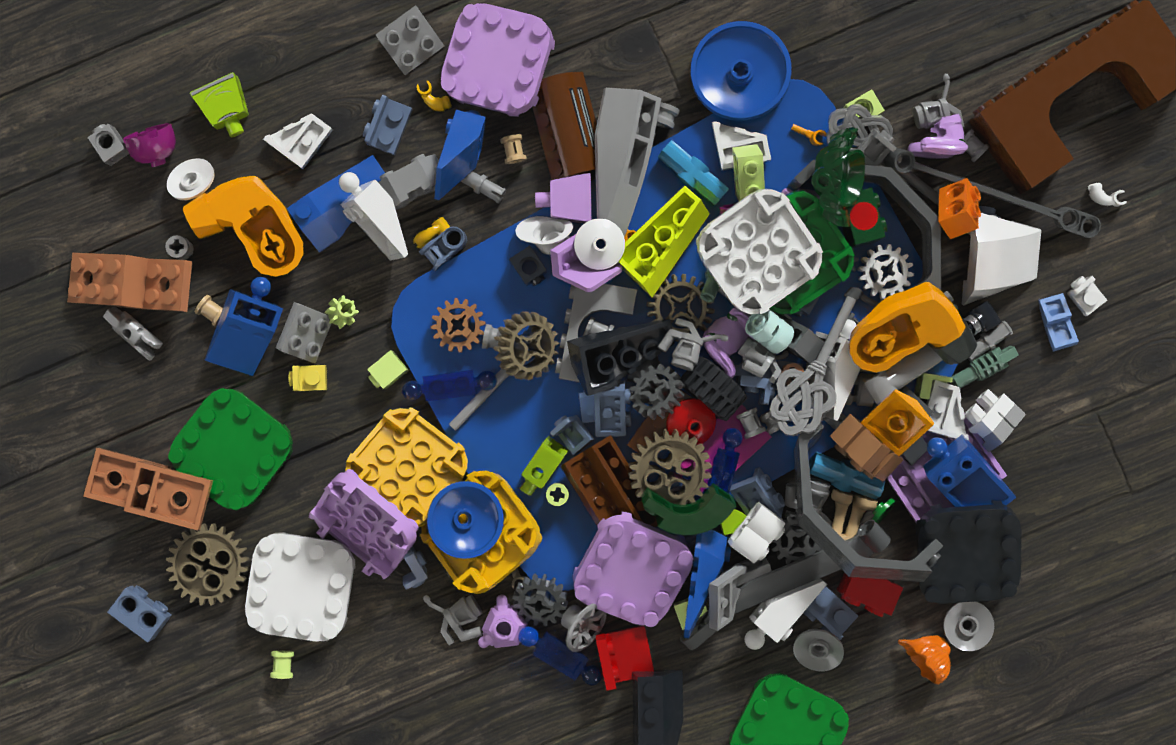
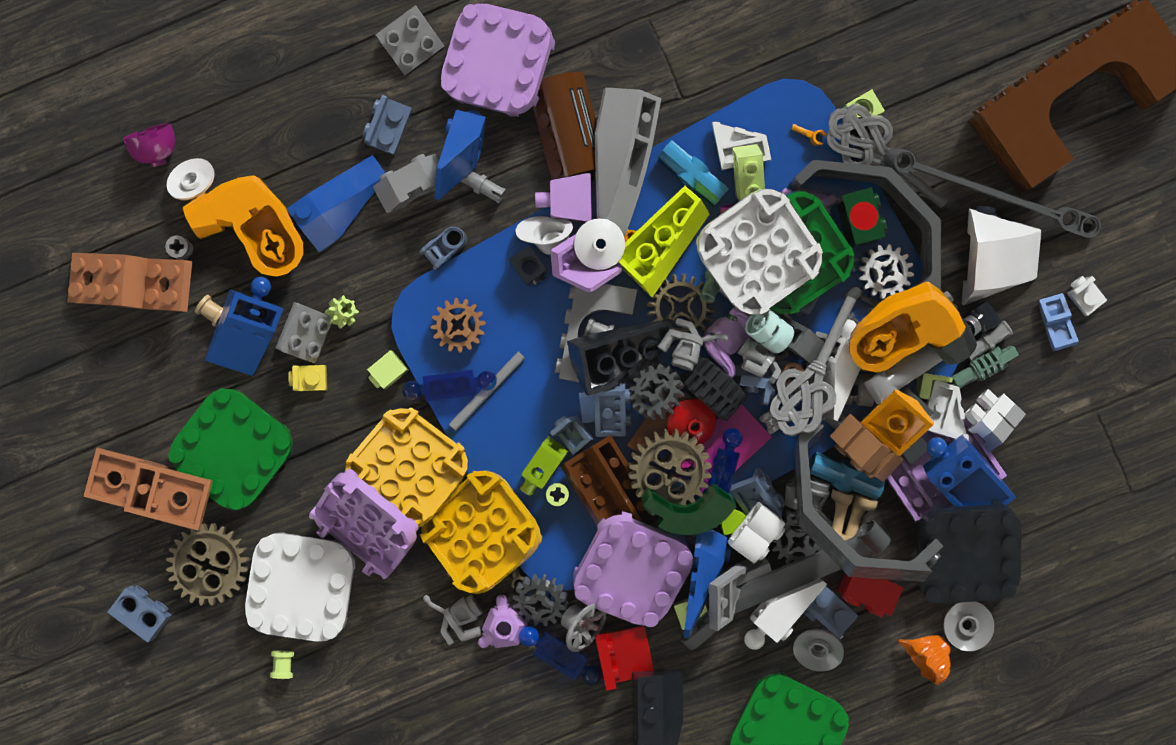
light grey brick [87,124,129,166] -> none
light grey hinge [103,307,163,361] -> none
lime torso [190,72,249,137] -> none
white wing [263,113,333,169] -> none
white slope [339,172,408,261] -> none
sand blue bracket [402,546,428,589] -> none
yellow arm [413,217,450,249] -> none
yellow arm [417,81,452,112] -> none
blue dish [427,481,504,559] -> none
light grey wheel [482,324,501,352] -> none
dark tan gear [493,311,560,380] -> none
tan bush [500,134,527,164] -> none
light grey wheel [656,102,680,130] -> none
blue dish [691,21,791,121] -> none
light grey bush [736,408,767,439] -> none
dark green piece [811,127,865,227] -> none
light grey bracket [856,128,897,166] -> none
green piece [872,498,896,524] -> none
lavender hair [907,114,968,158] -> none
light grey piece [912,74,964,137] -> none
orange brick [938,178,981,239] -> none
light grey bush [964,129,989,162] -> none
white arm [1088,183,1127,207] -> none

